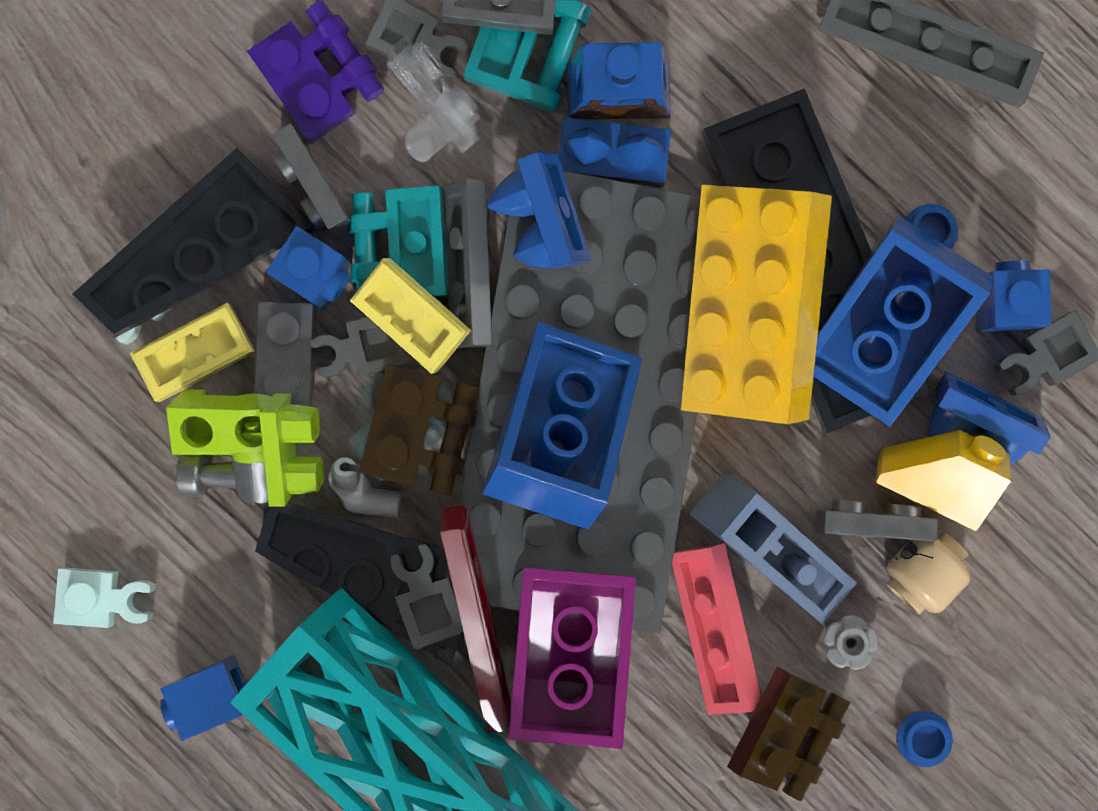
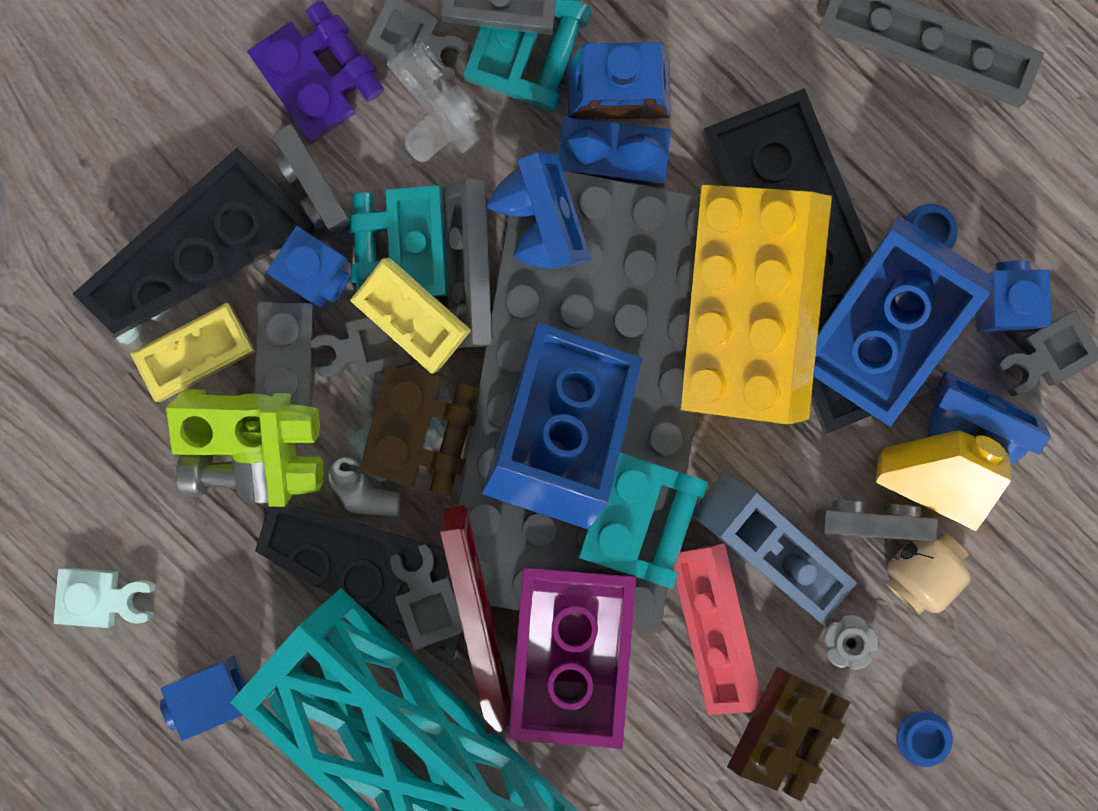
none -> teal plate [577,453,708,589]

